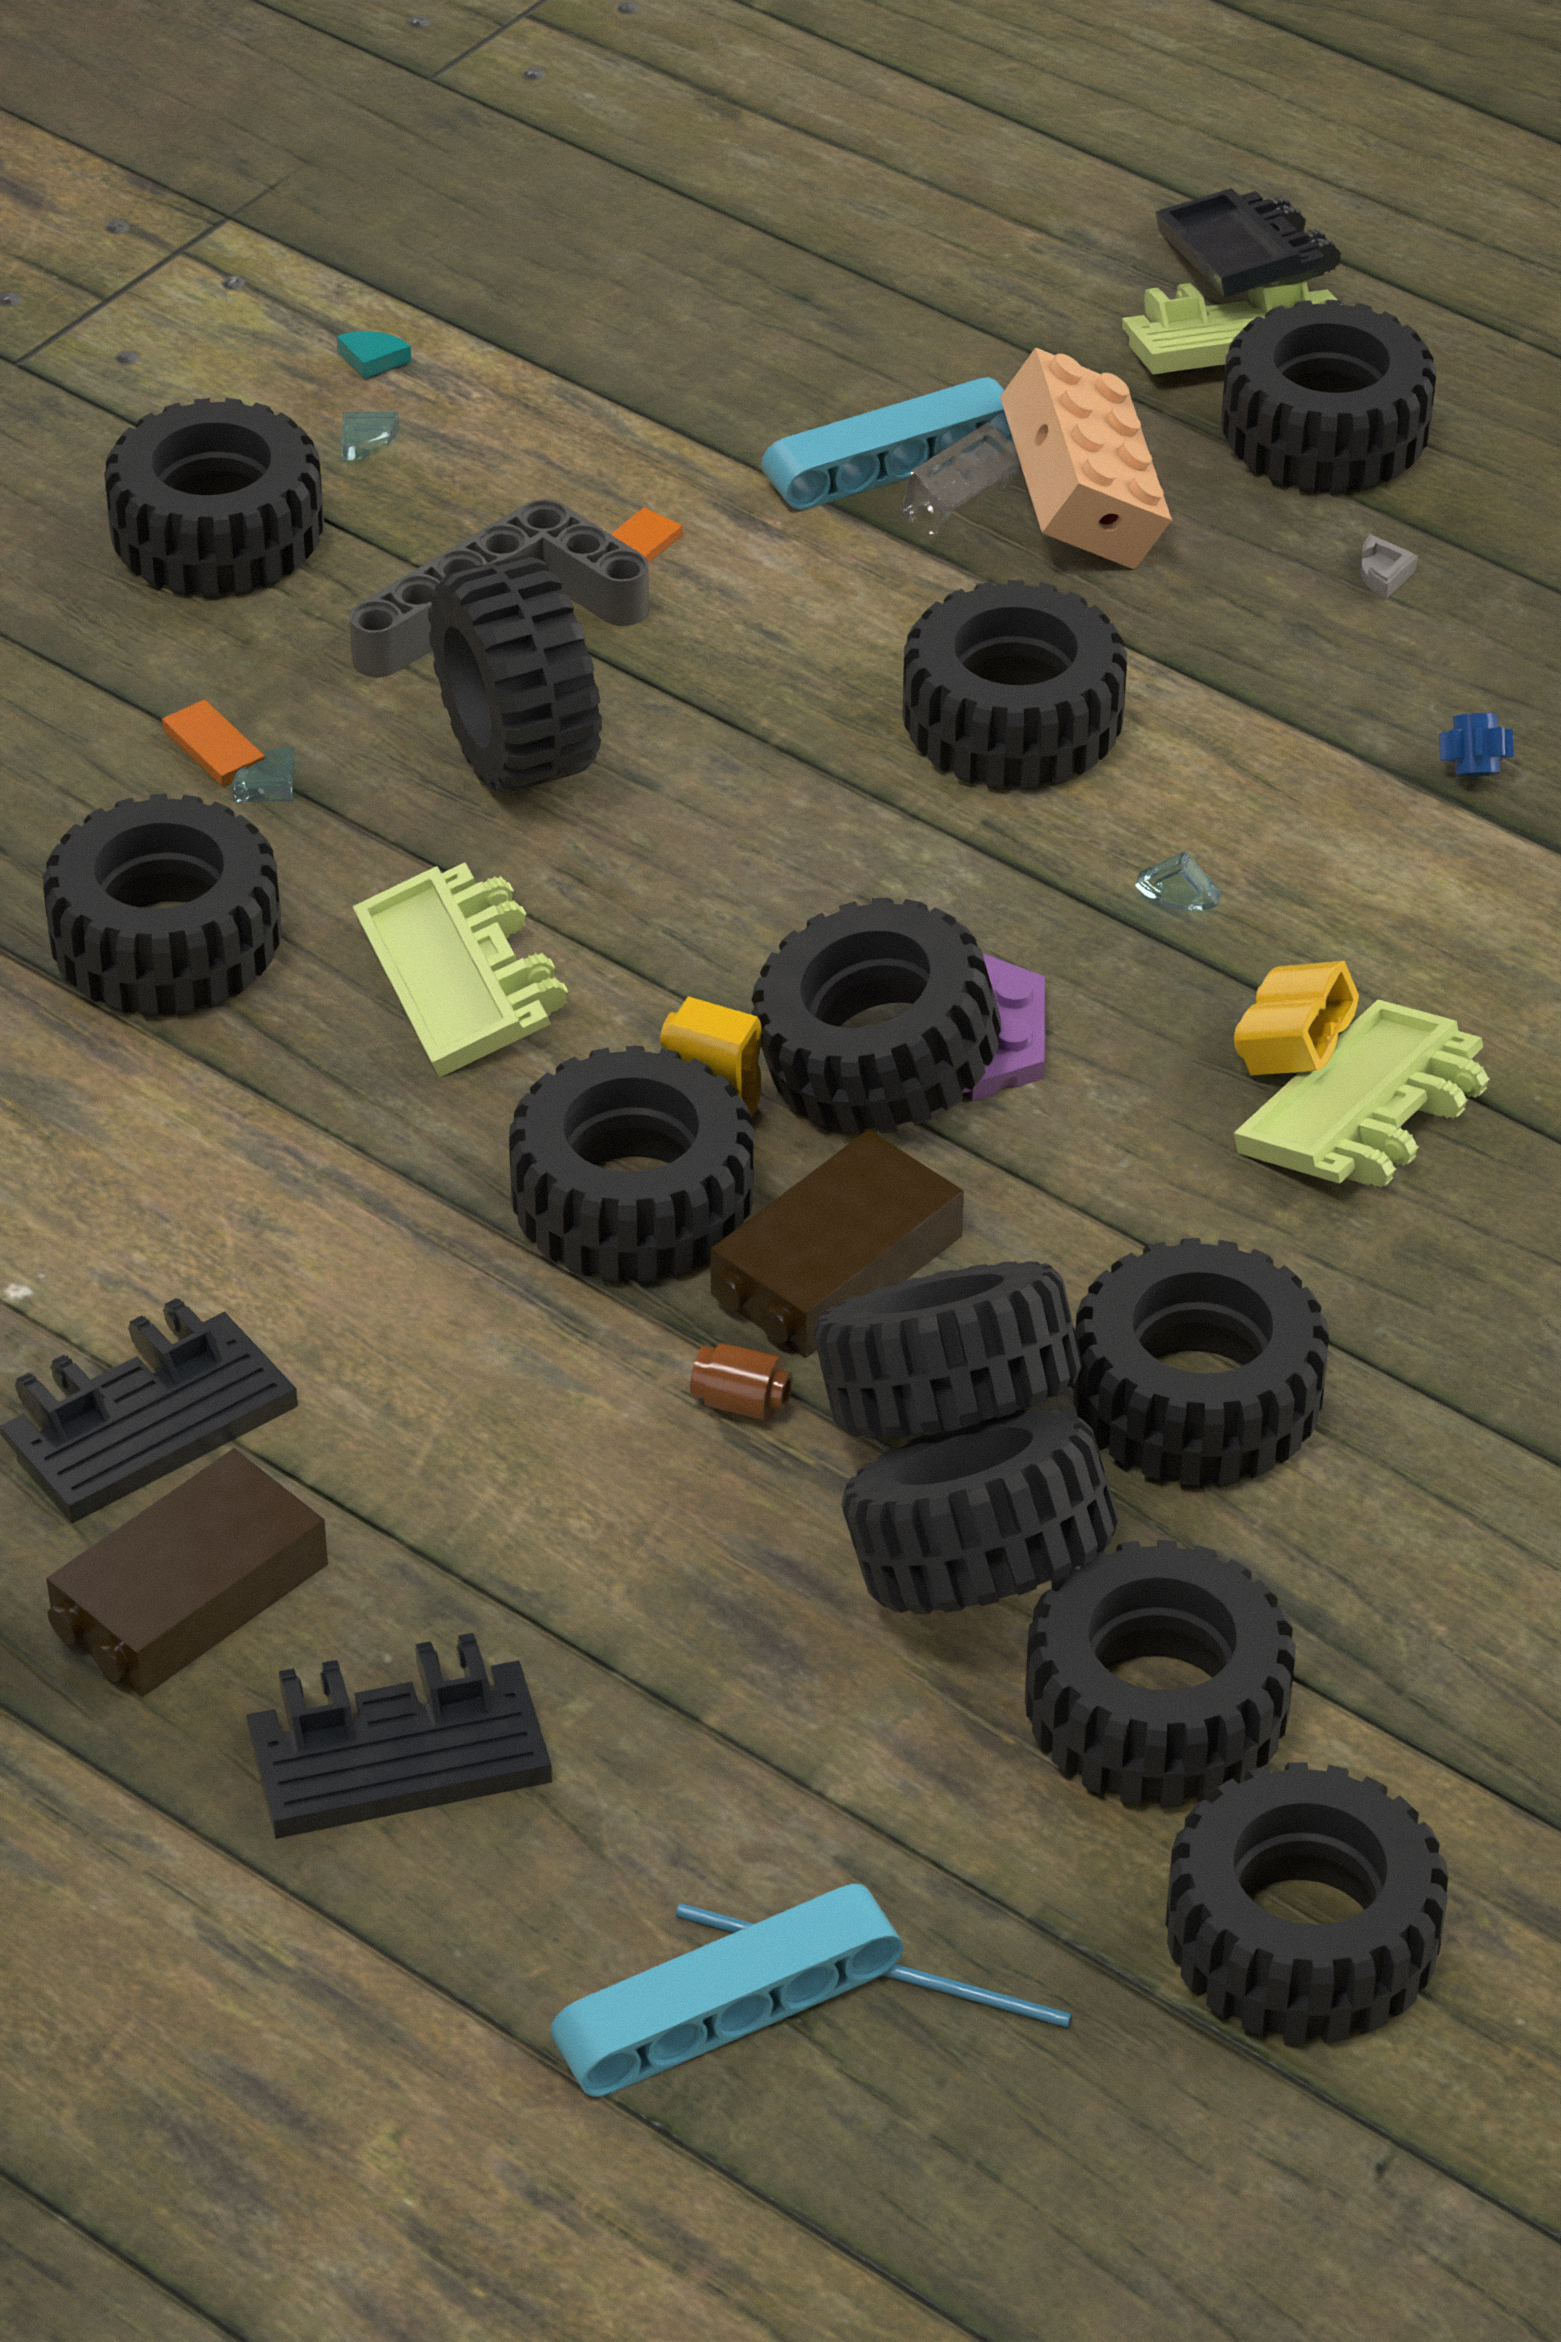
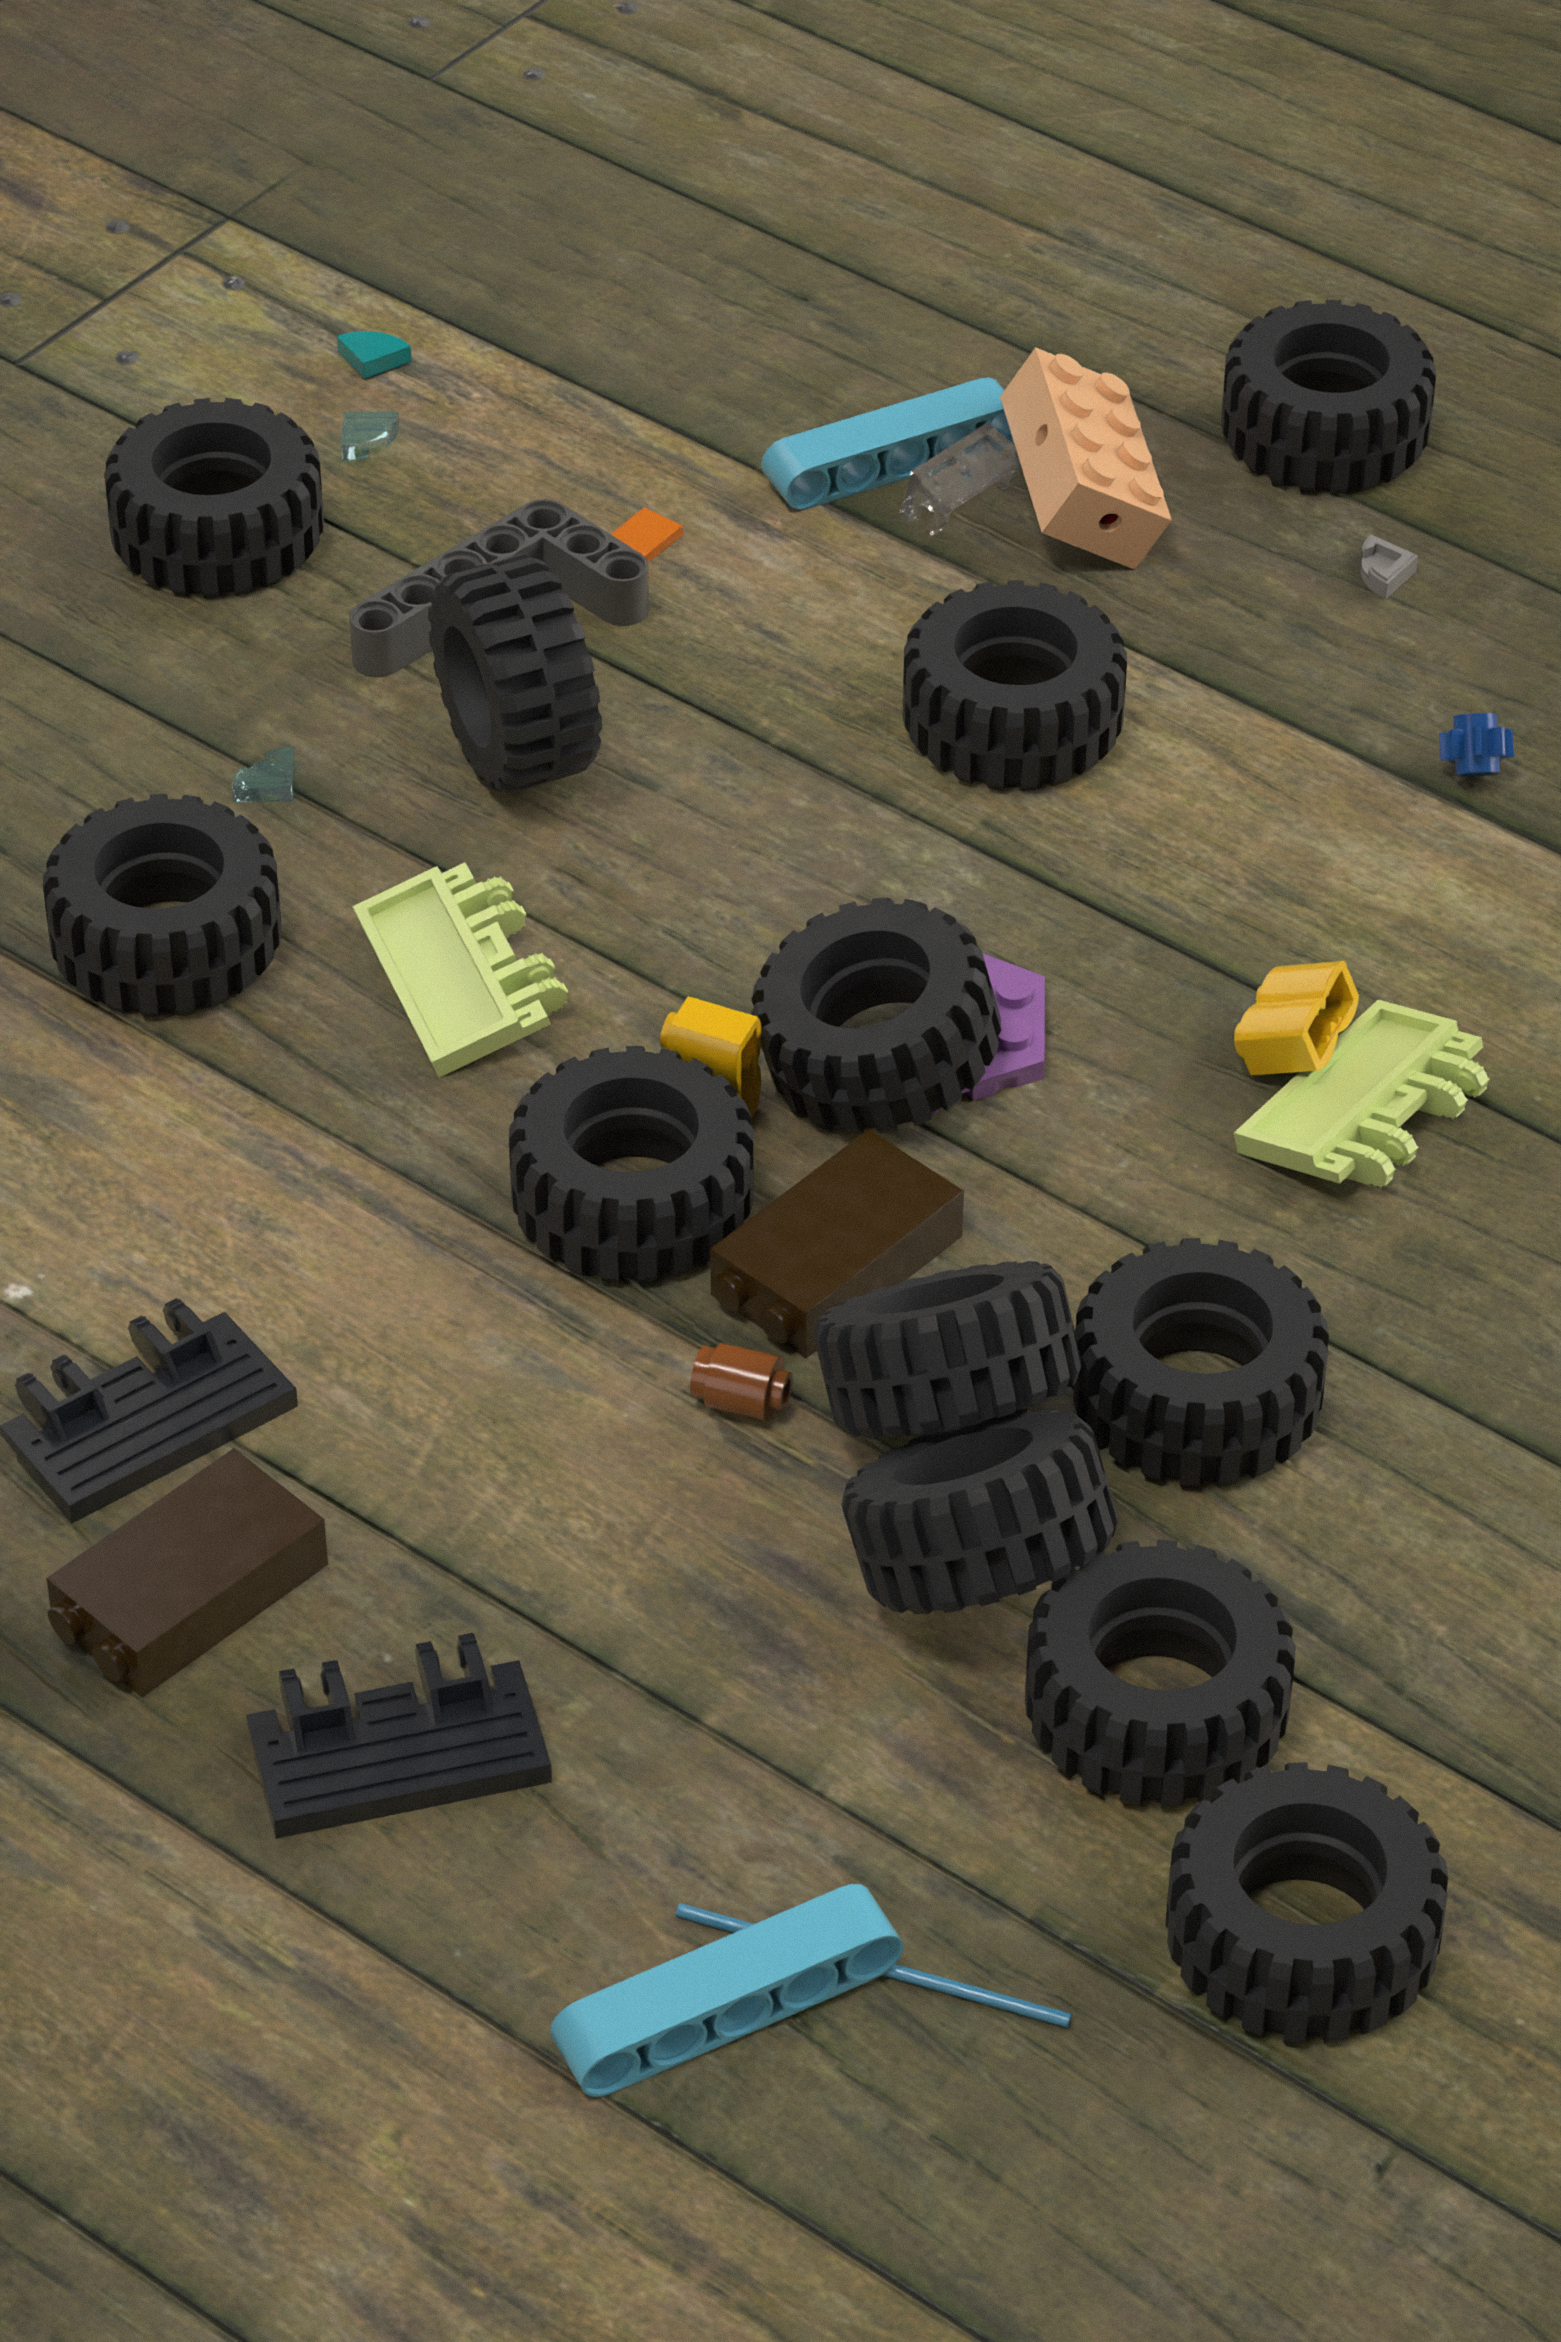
orange piece [162,699,266,787] -> none
yellowish green hinge [1122,279,1337,374] -> none
clear light blue tile [1135,851,1222,911] -> none
black hinge [1155,188,1342,298] -> none

